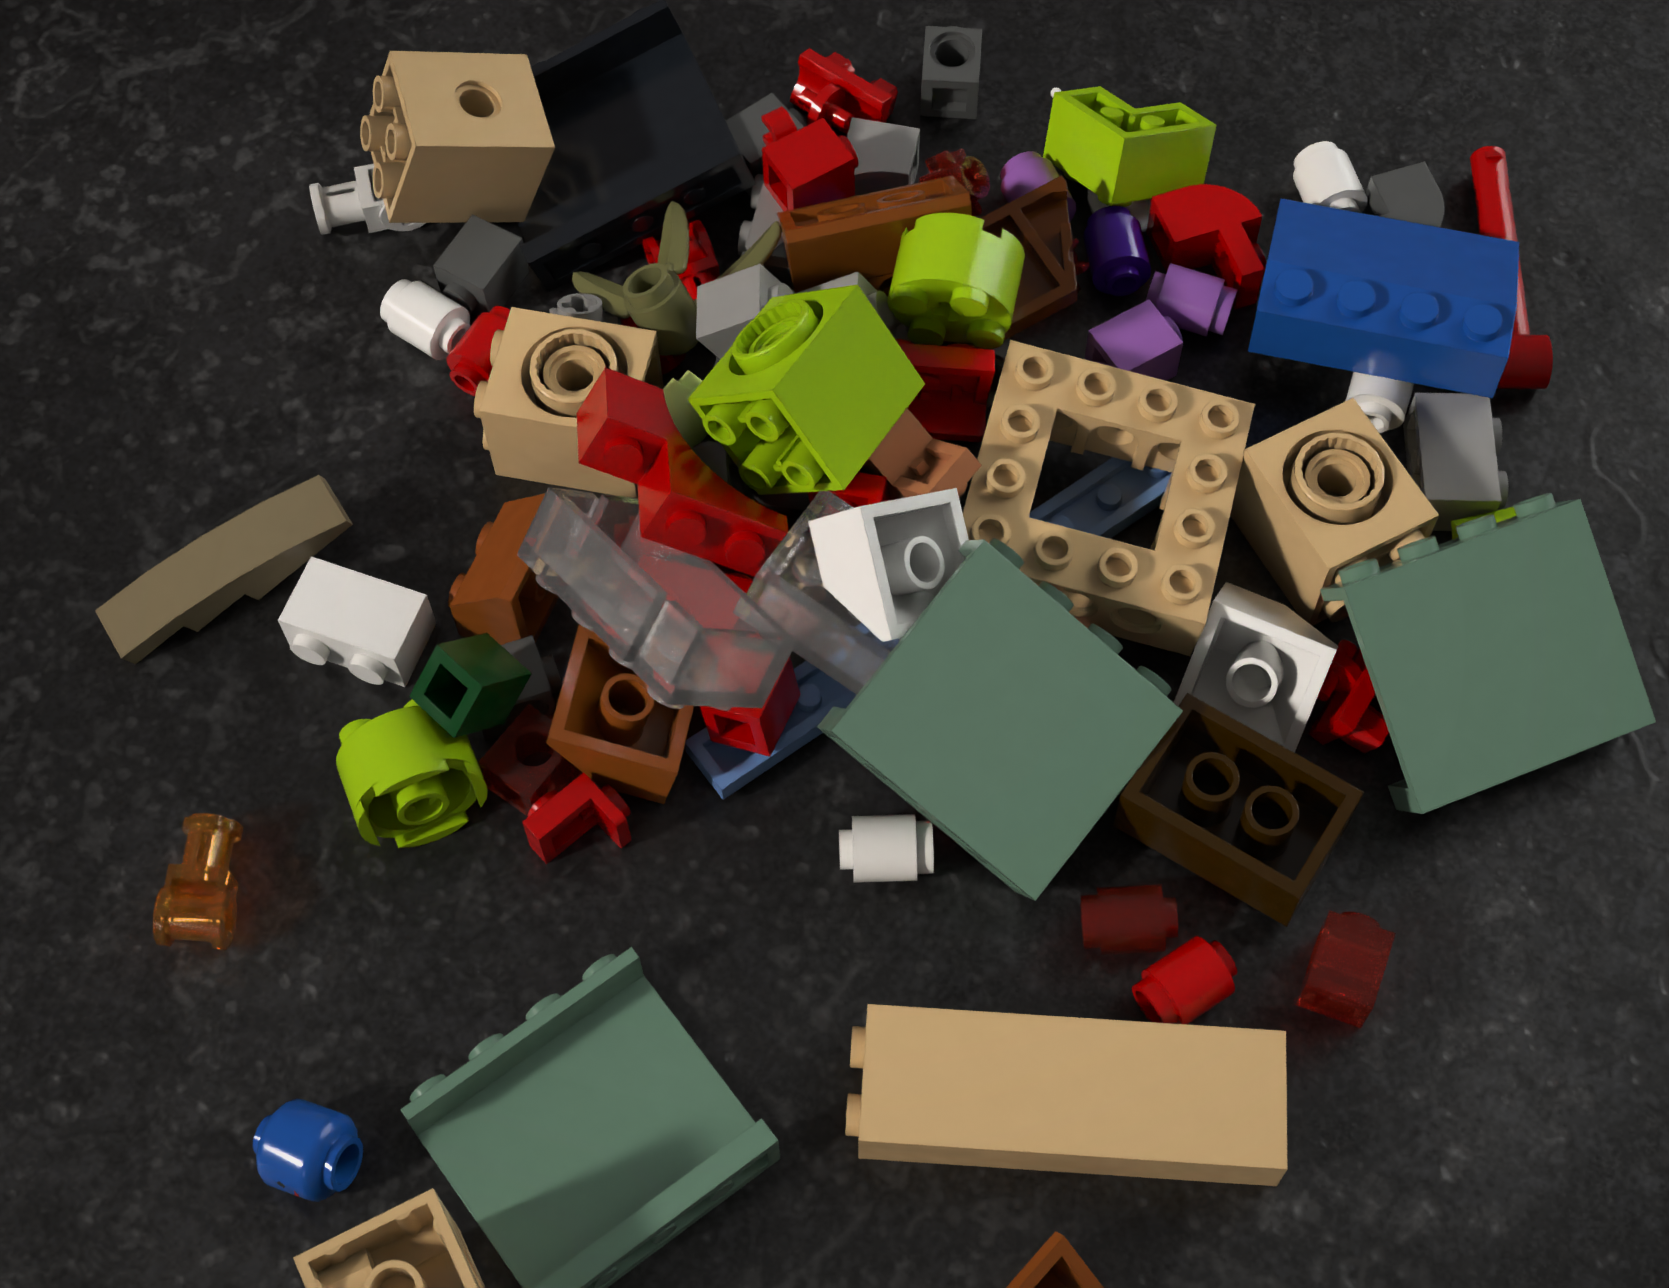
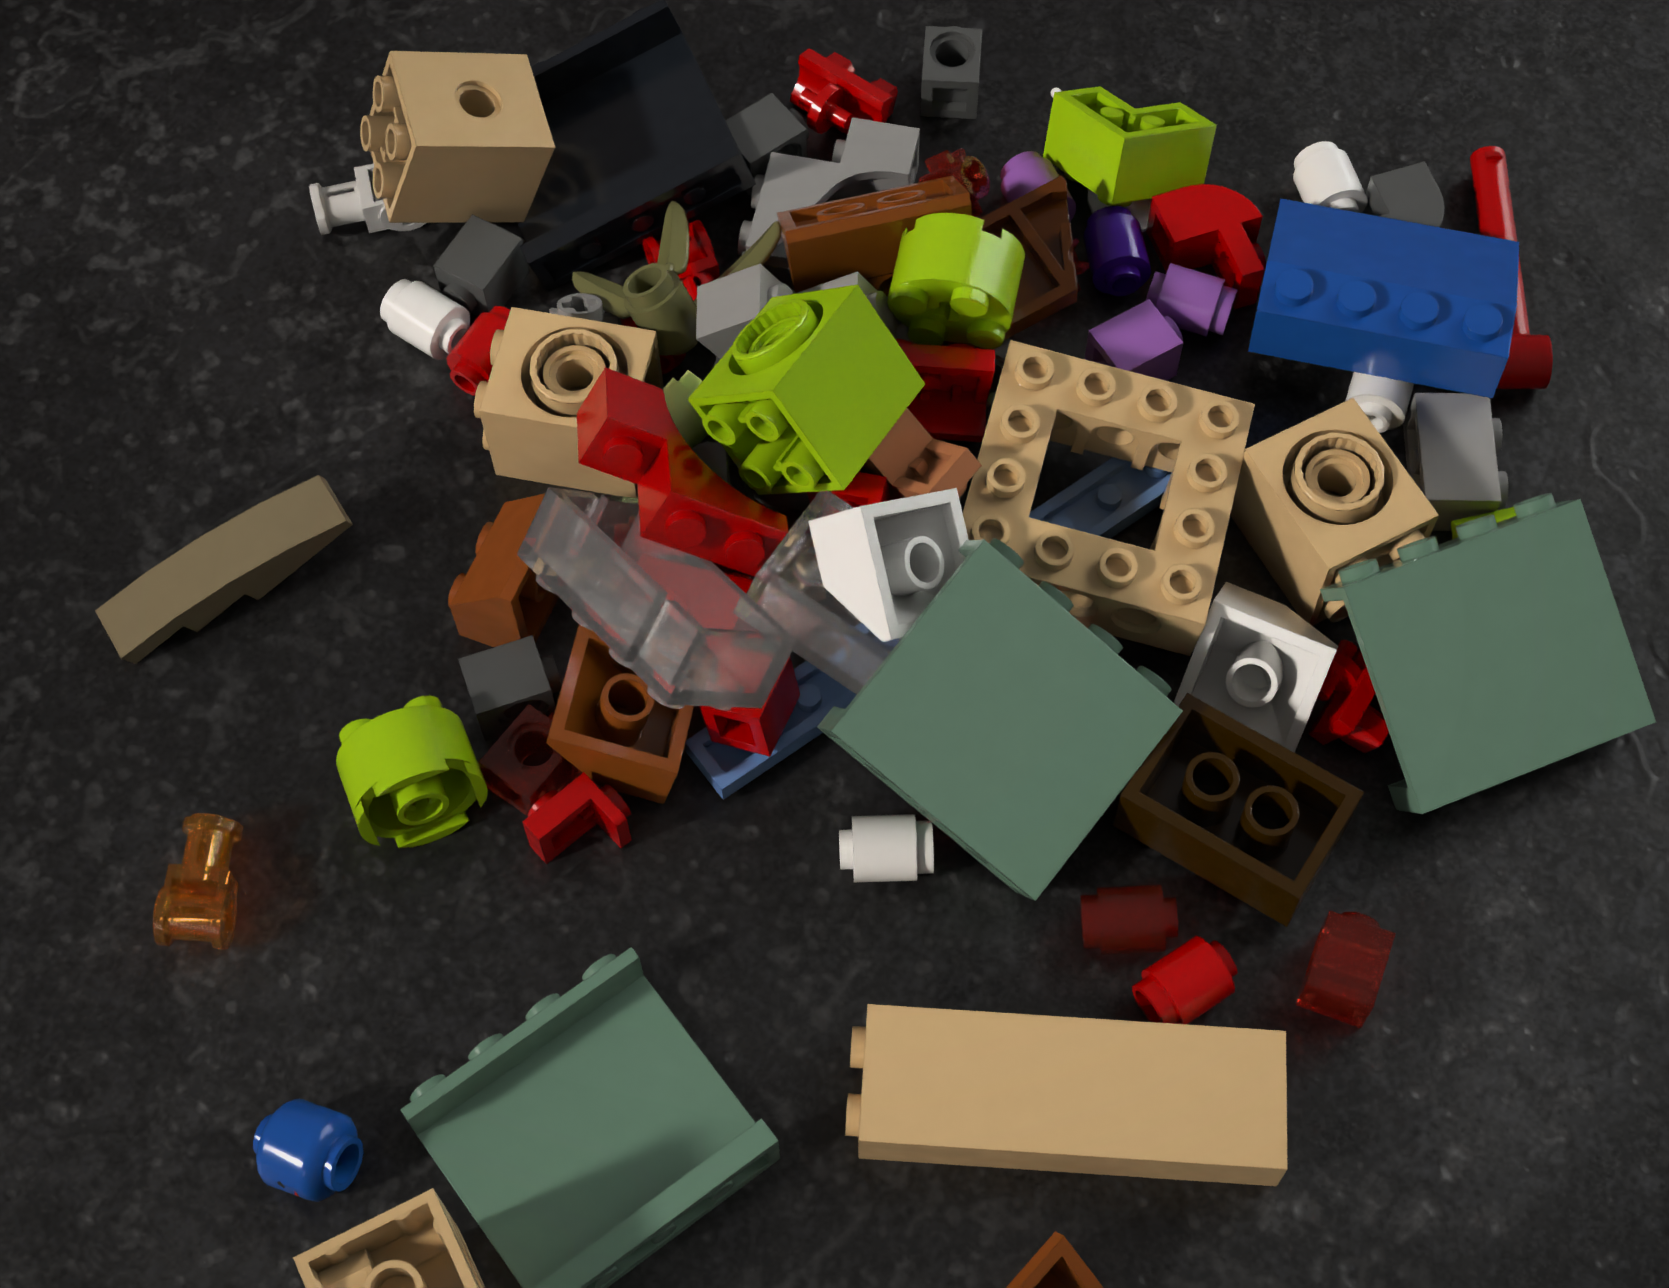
white brick [278,556,437,687] -> none
dark green brick [409,633,532,738] -> none
red brick [761,106,859,211] -> none

